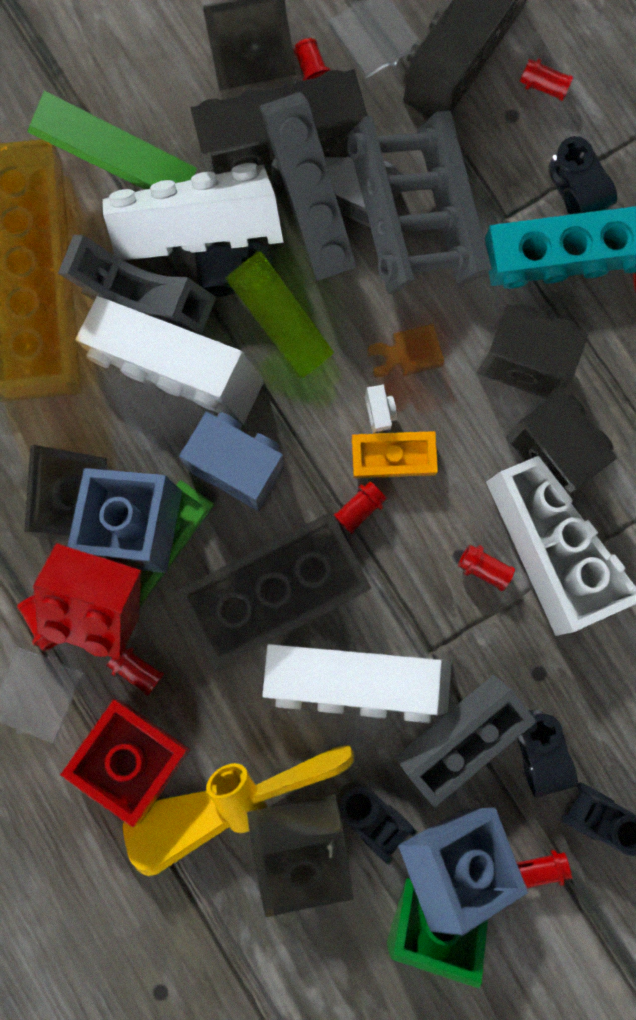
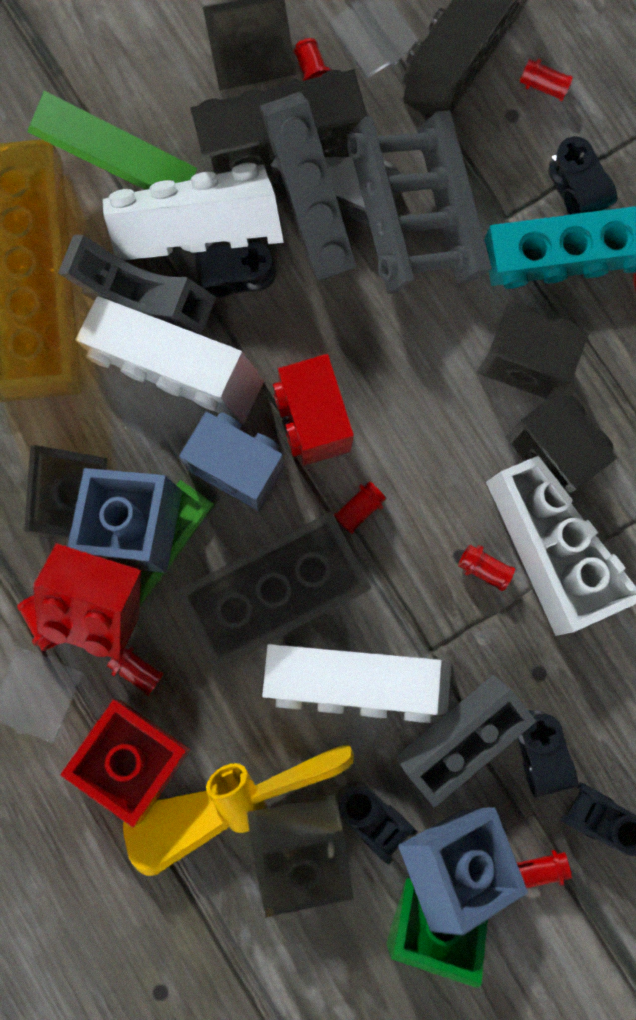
clear neon green plate [225,251,334,378] -> none
light orange plate [351,431,438,479] -> none
white plate [365,384,397,434] -> none
clear orange plate [367,324,444,378] -> none
none -> red brick [272,353,354,466]

